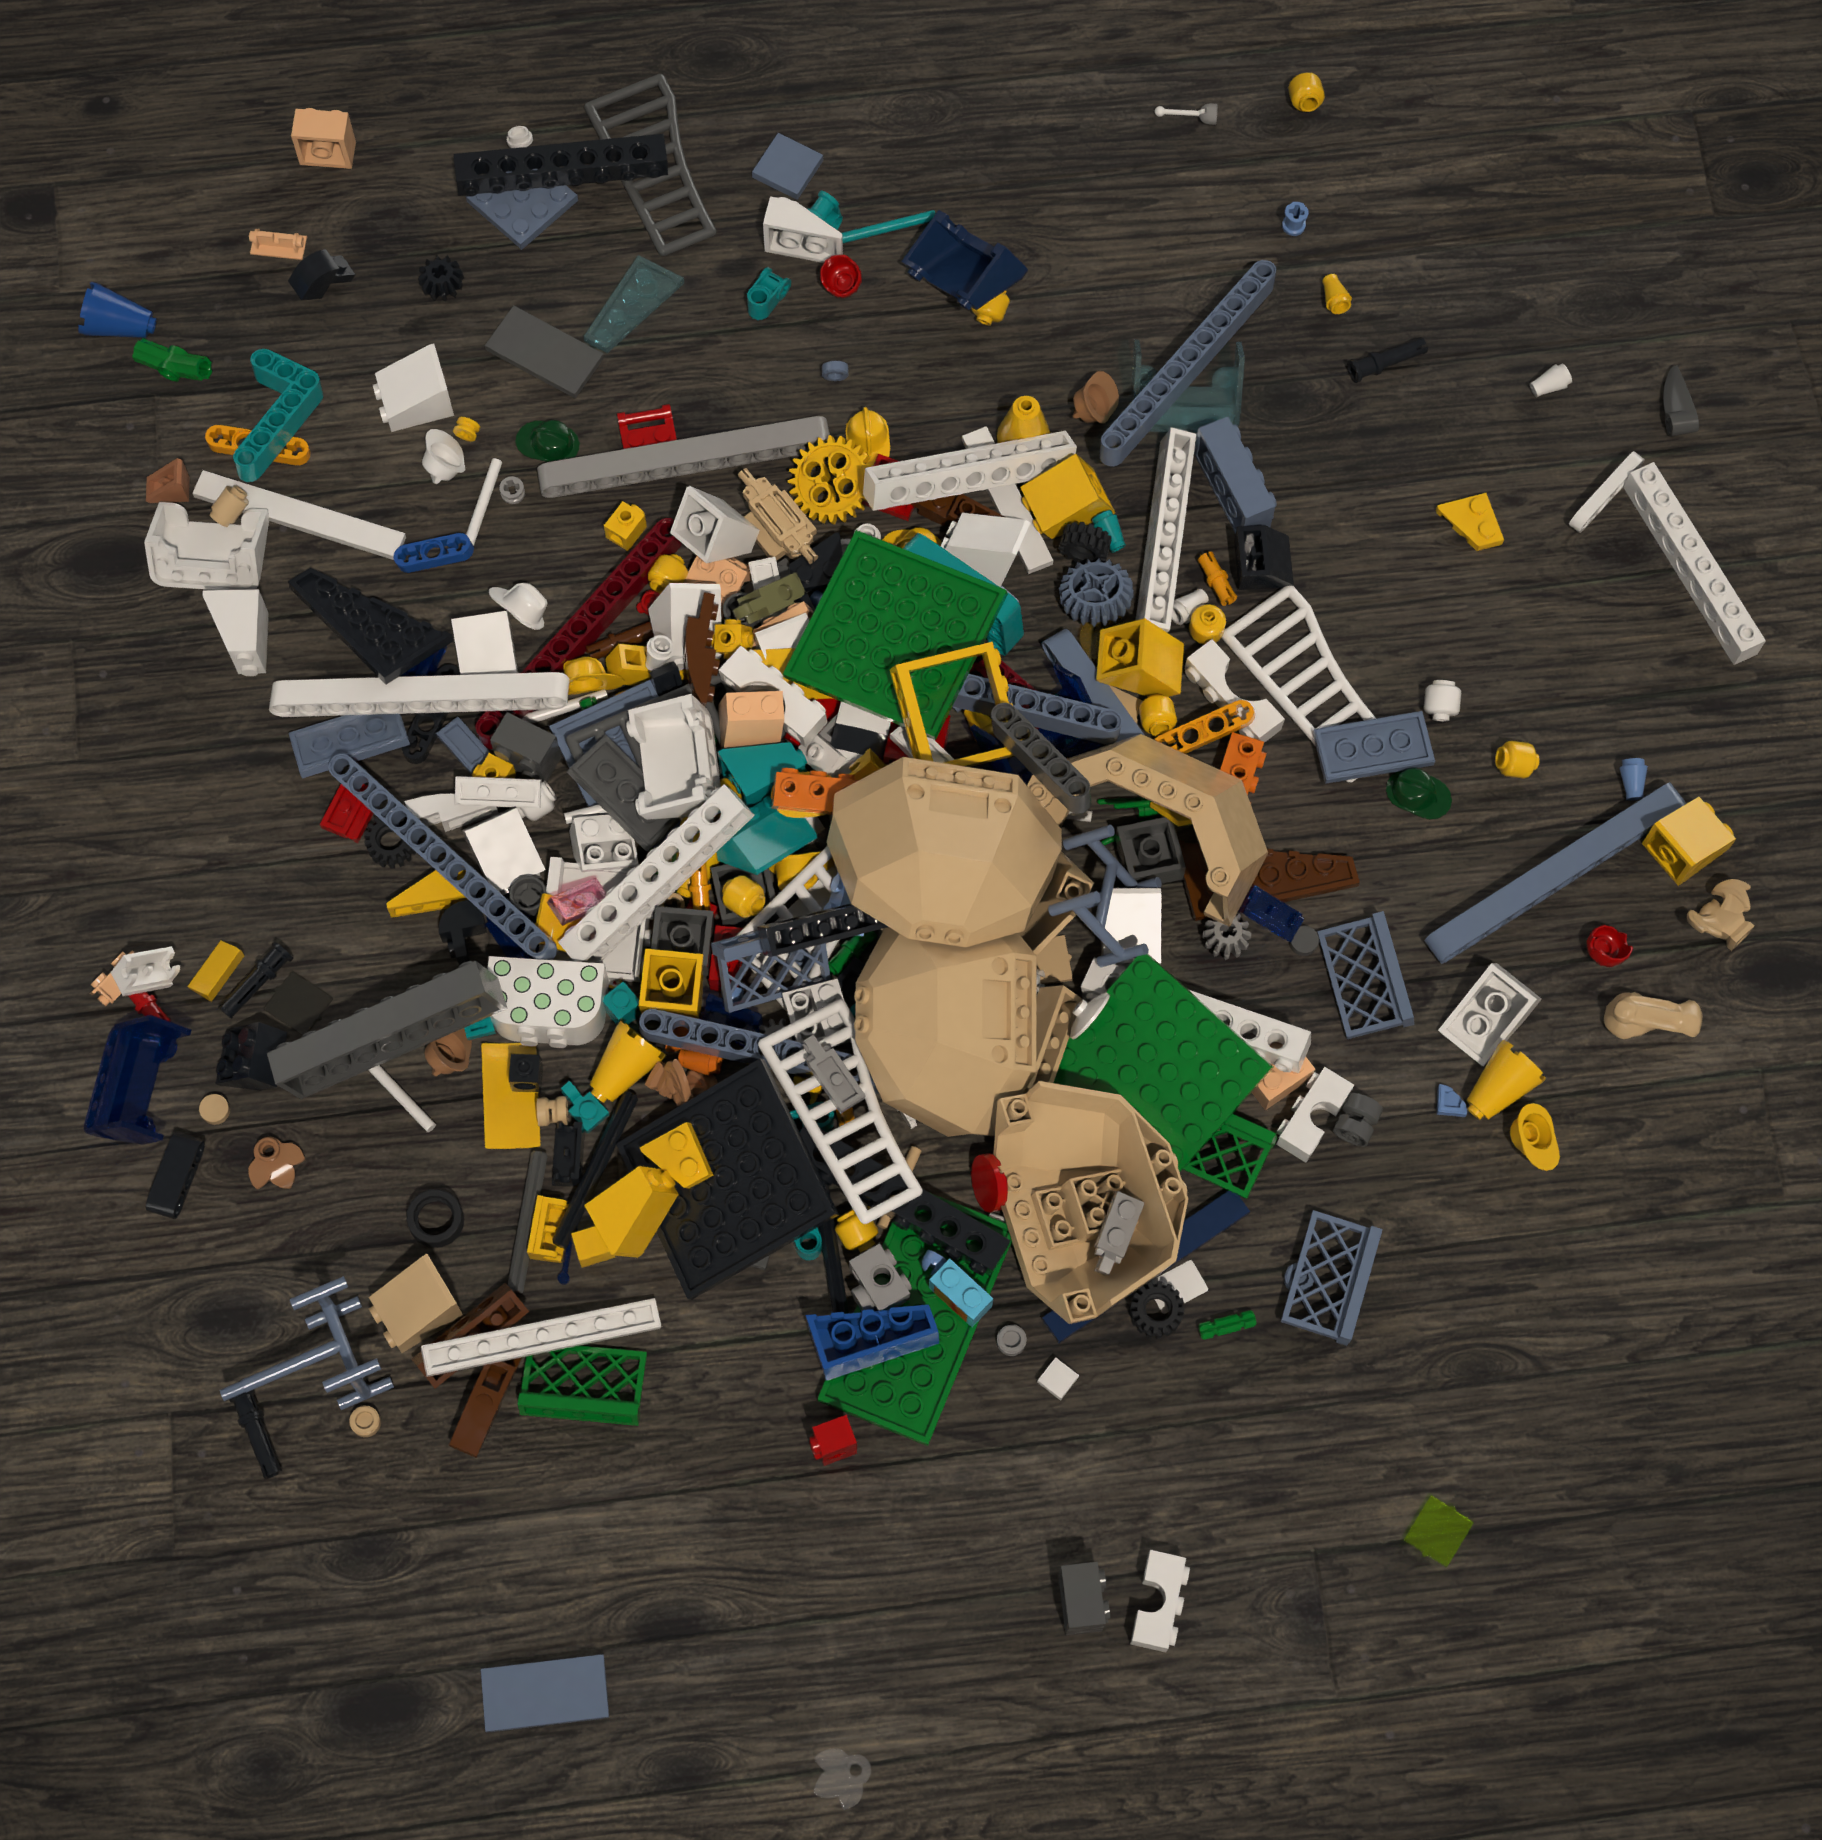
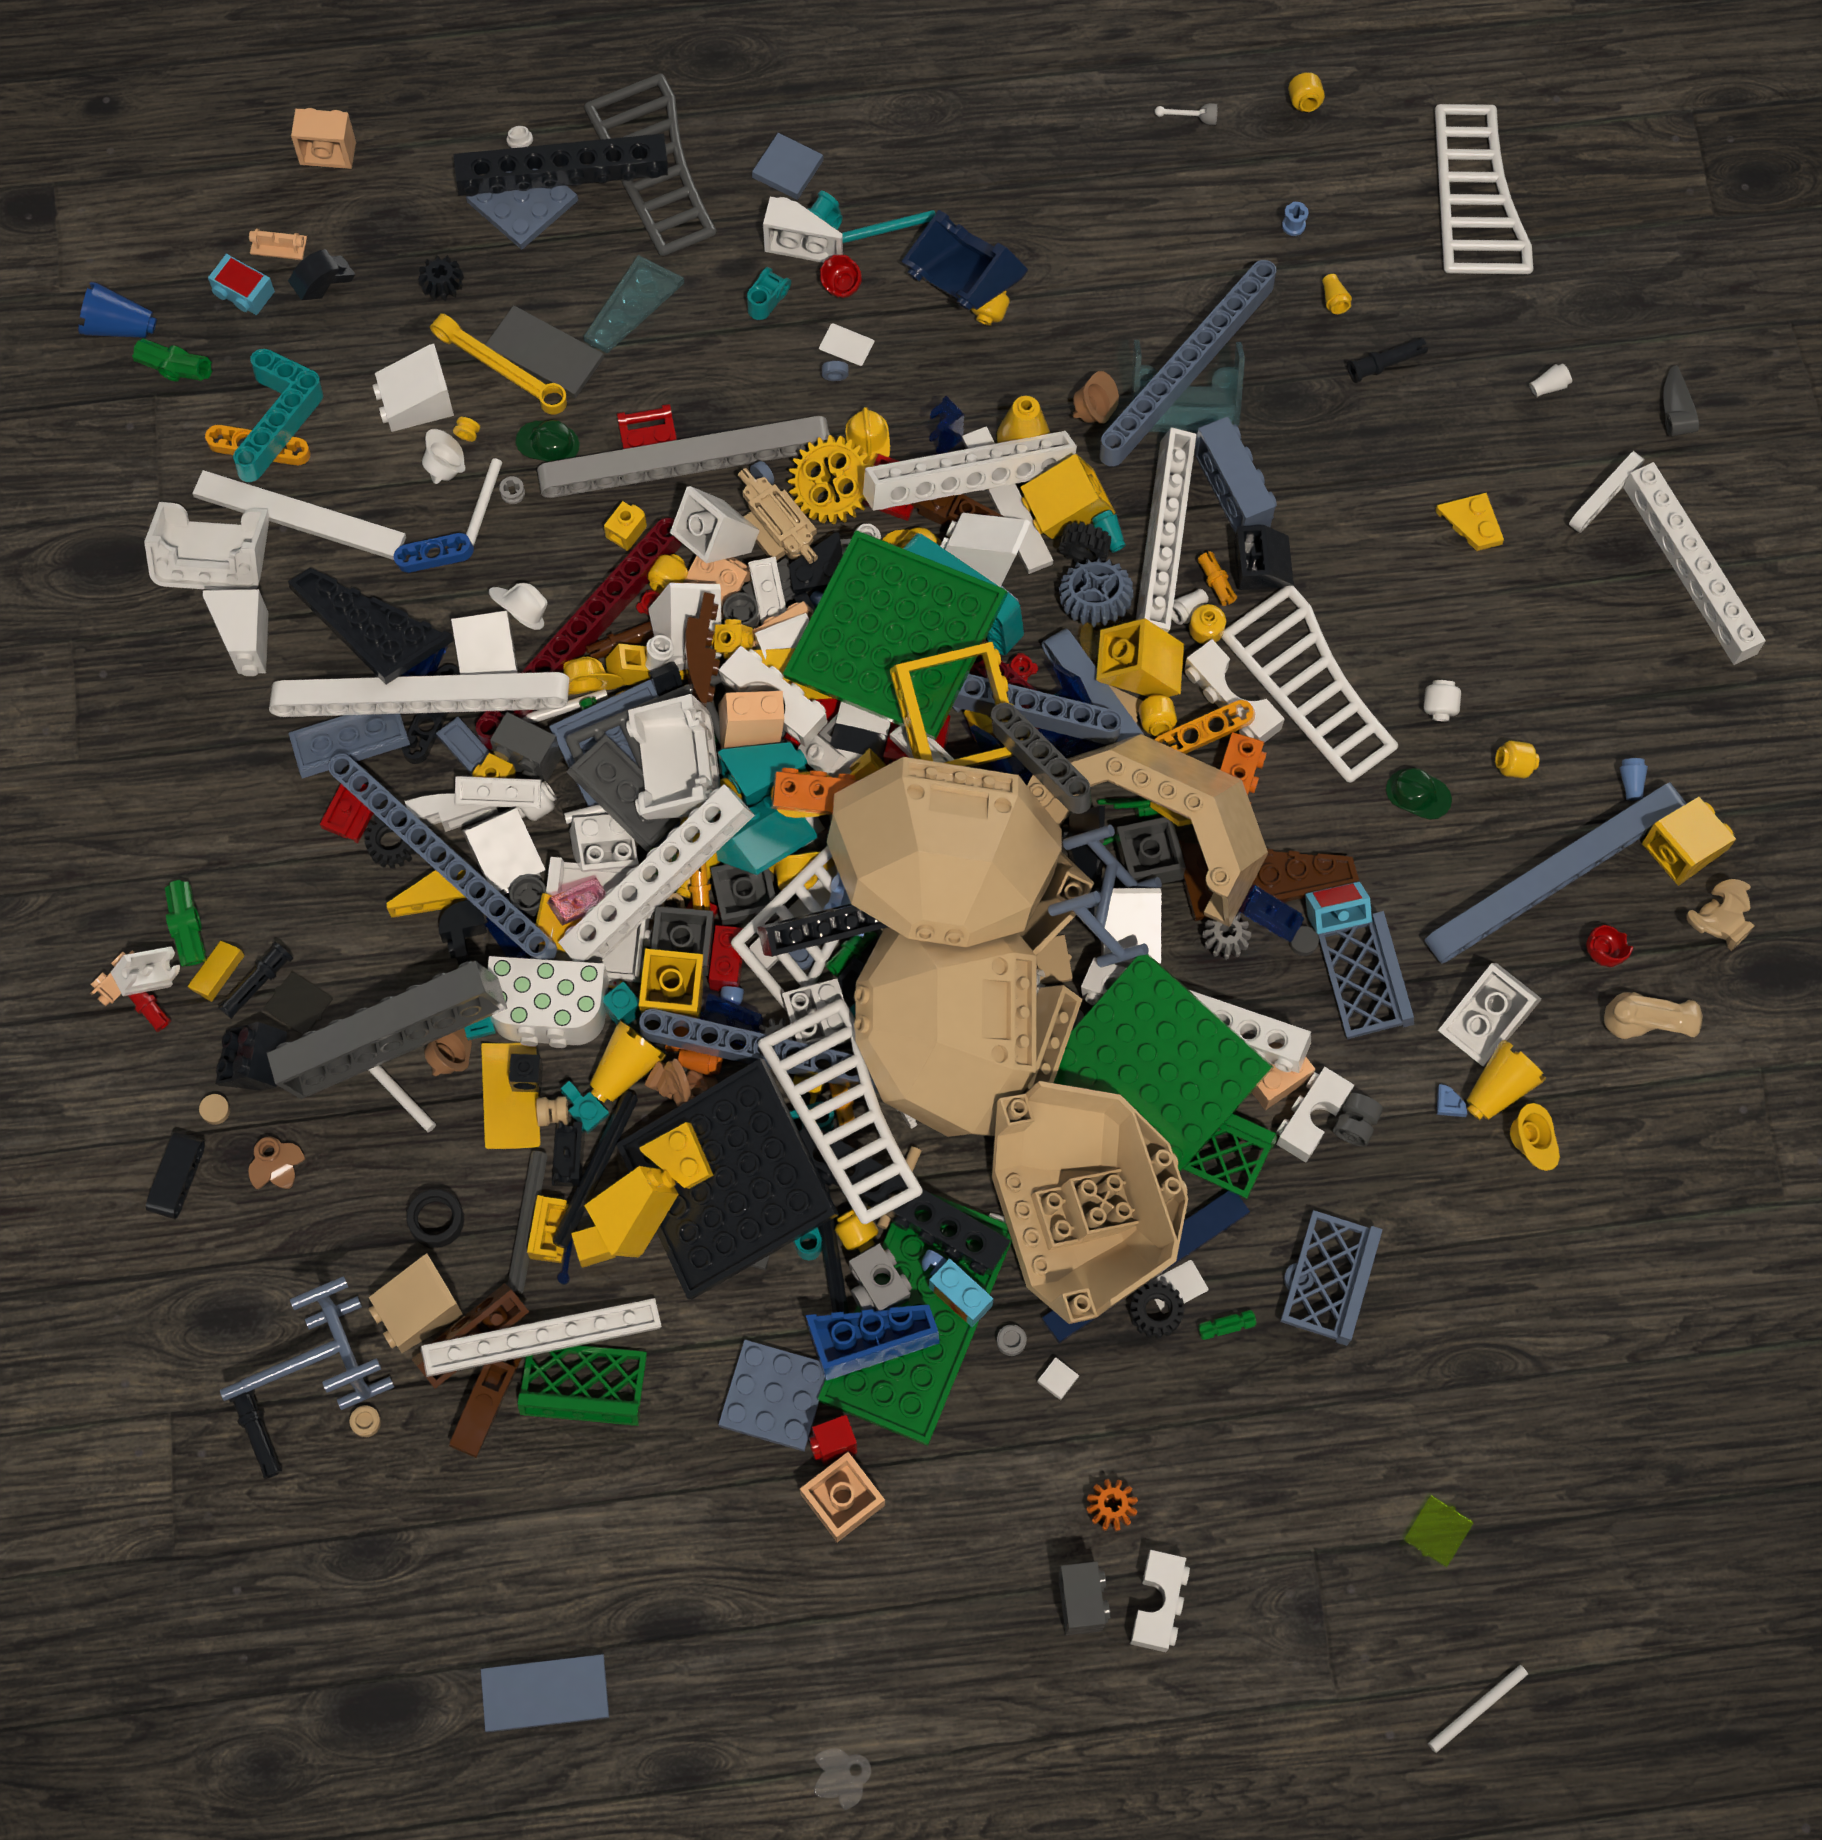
clear blue windscreen [84,1015,191,1145] -> none
nougat slope [146,458,190,503] -> none
tan brick [210,485,249,527] -> none
sand blue fence [711,930,831,1013] -> none
yellow head [722,876,765,918] -> none
olive piece [733,572,805,625] -> none
light grey hinge [802,1034,866,1114] -> none
red tile [971,1153,1008,1213] -> none
white dish [1070,992,1110,1040] -> none
light grey hinge [1094,1191,1144,1275] -> none
sand blue tile [1313,711,1435,784] -> none
none -> green piece [165,880,207,967]
none -> brick [208,254,275,315]
none -> yellow piece [430,314,567,415]
none -> sand blue plate [718,1340,826,1452]
none -> sand blue tile [750,461,774,485]
none -> light nougat brick [800,1452,885,1542]
none -> white sticker [819,323,874,366]
none -> clear blue hinge [929,396,964,454]
none -> red plate [1007,653,1038,682]
none -> black wedge [1062,806,1105,917]
none -> orange gear [1087,1479,1138,1531]
none -> medium azure brick [1305,882,1372,934]
none -> white bar [1428,1665,1528,1753]
none -> white bar [1435,104,1533,274]

